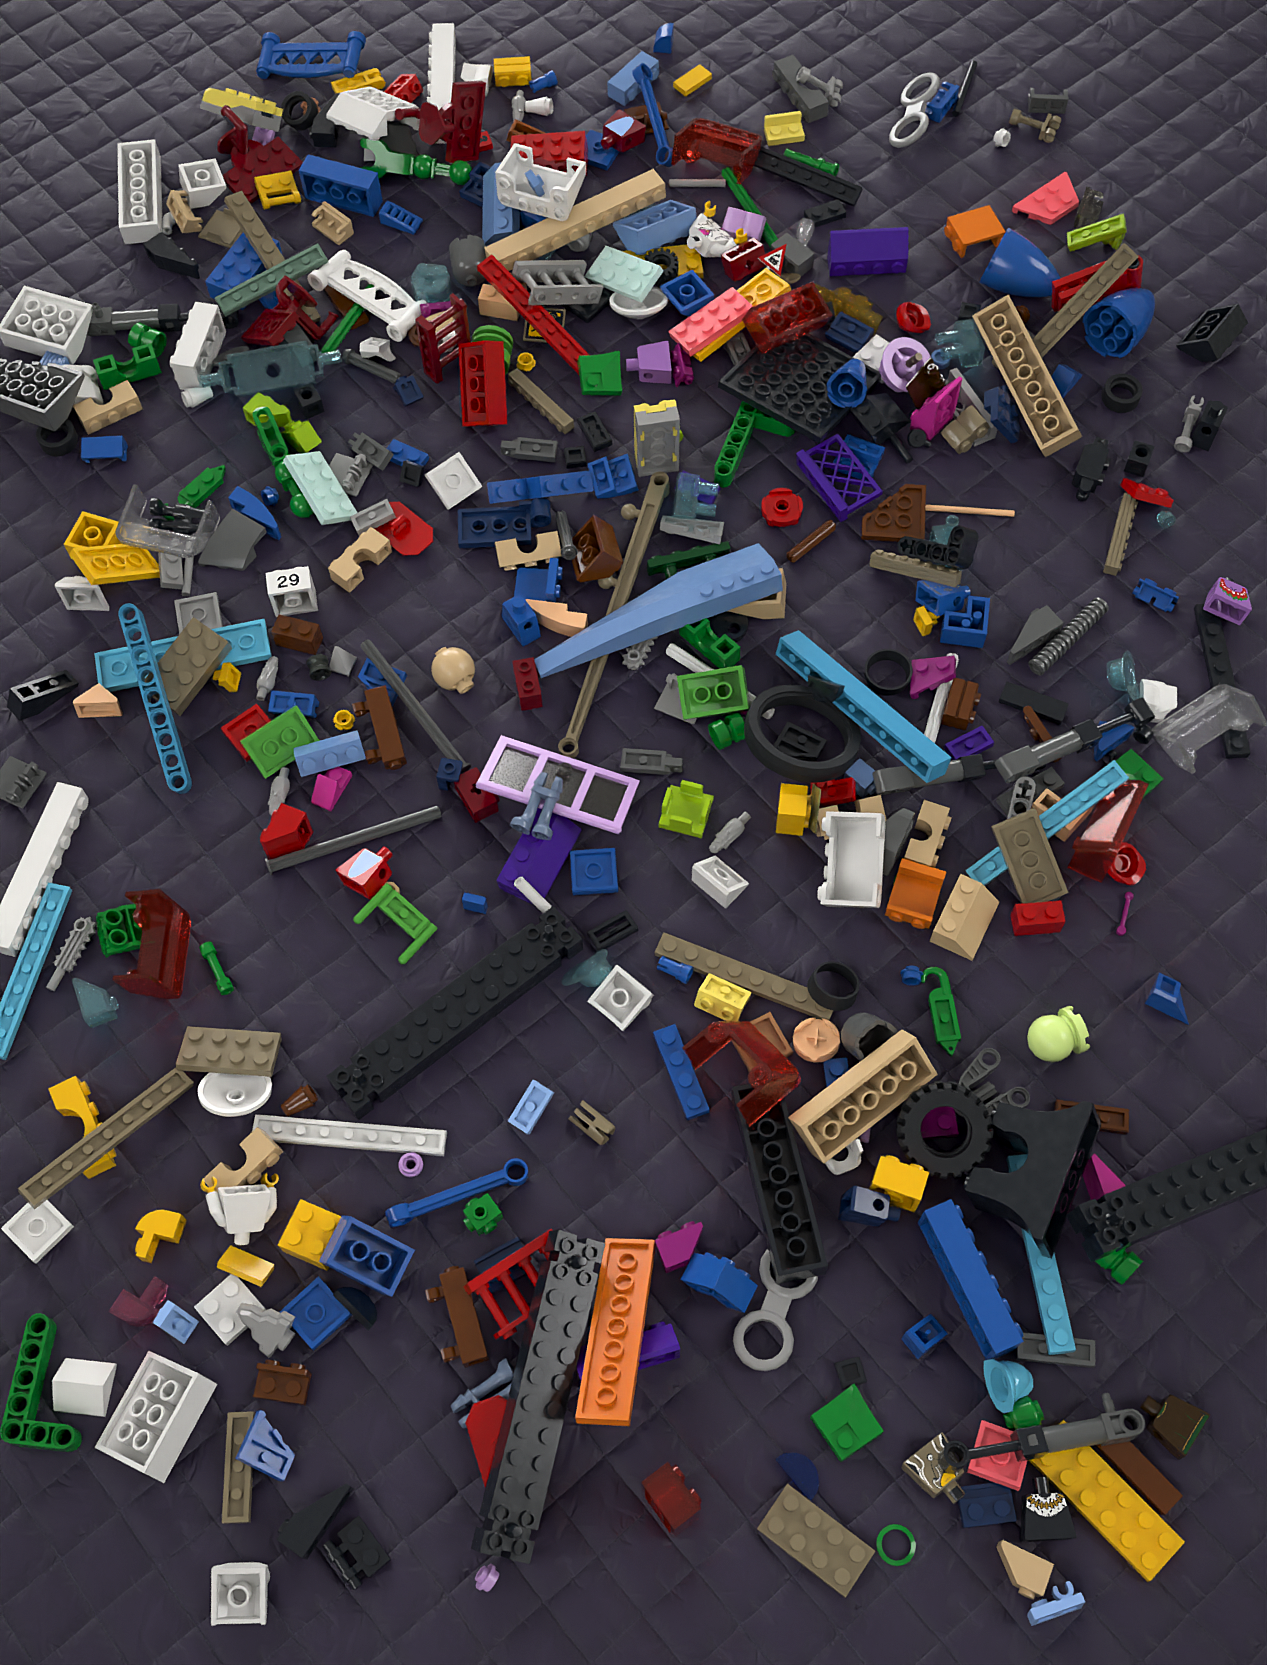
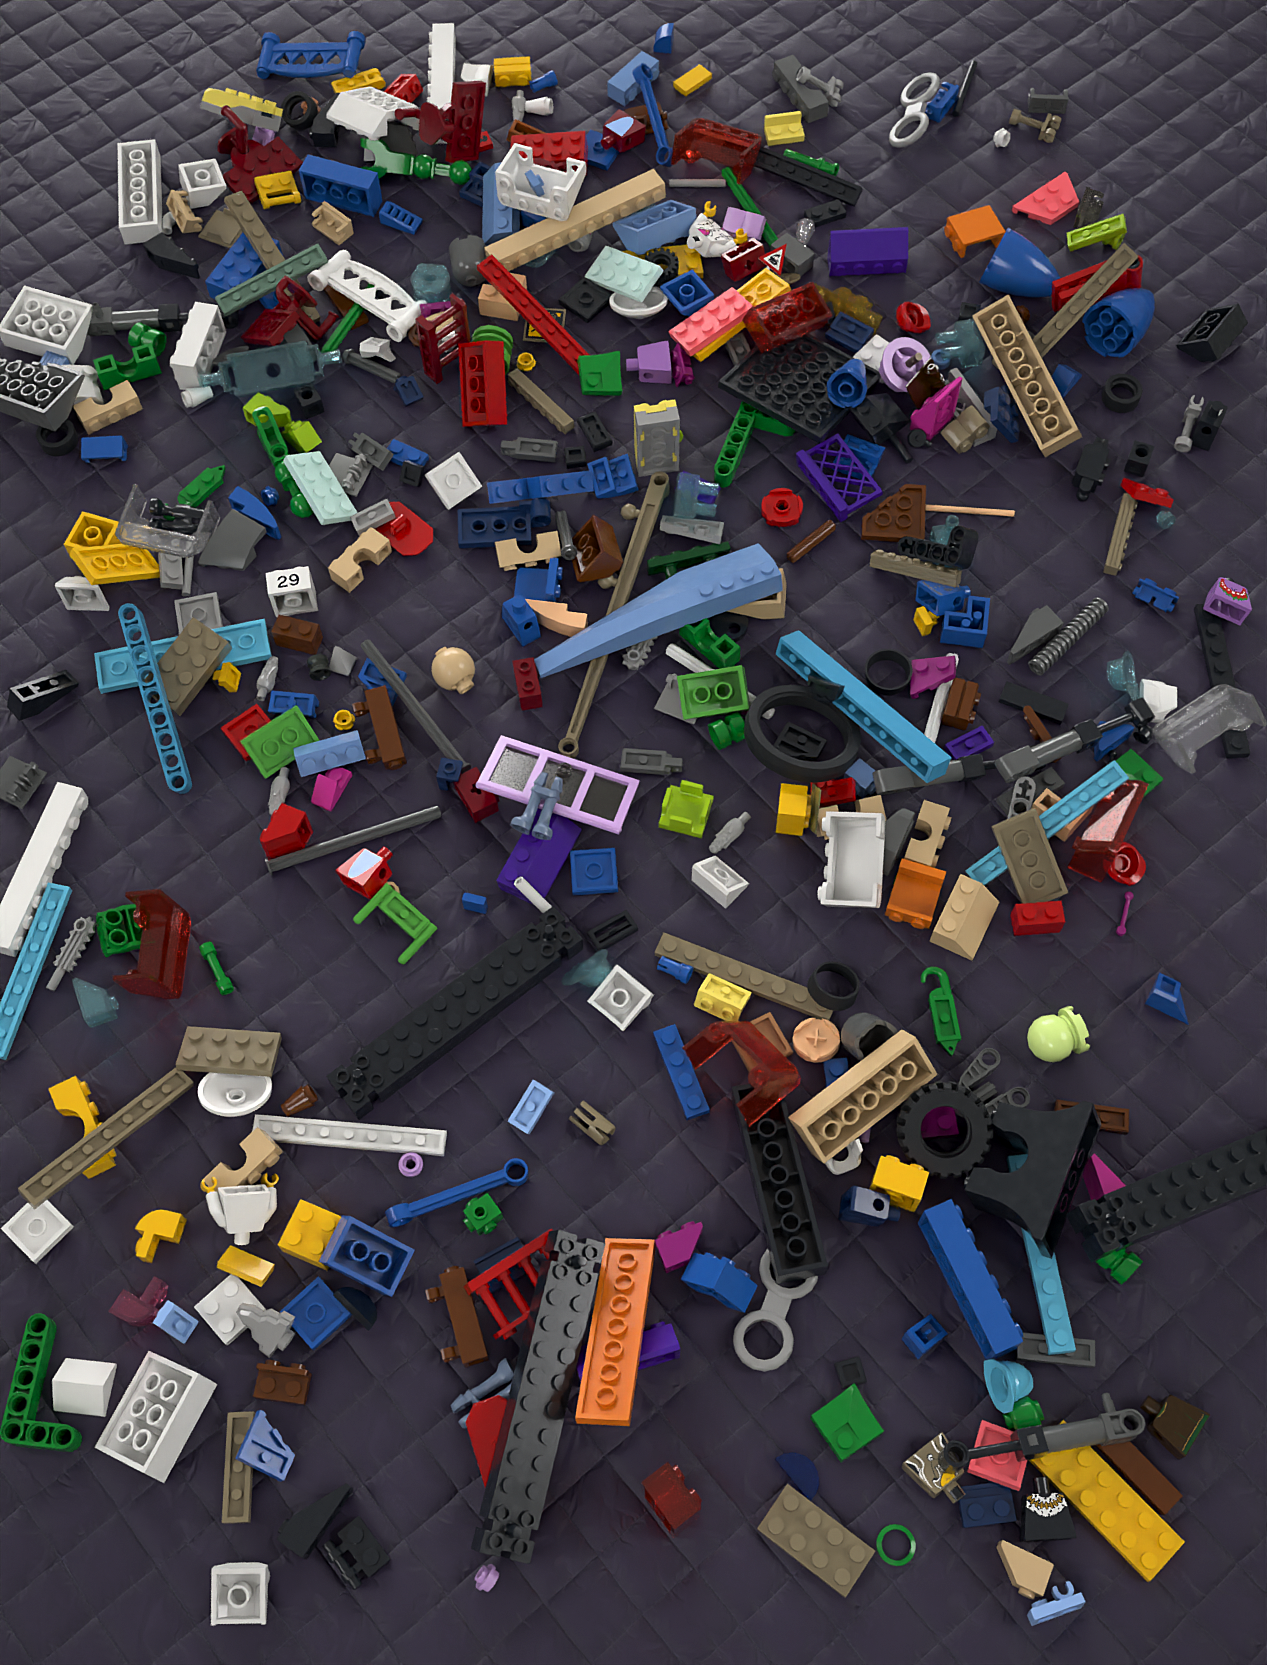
light nougat slope [73,683,122,718] -> none
light grey fence [512,260,603,305] -> none
blue plate [900,965,924,986] -> none

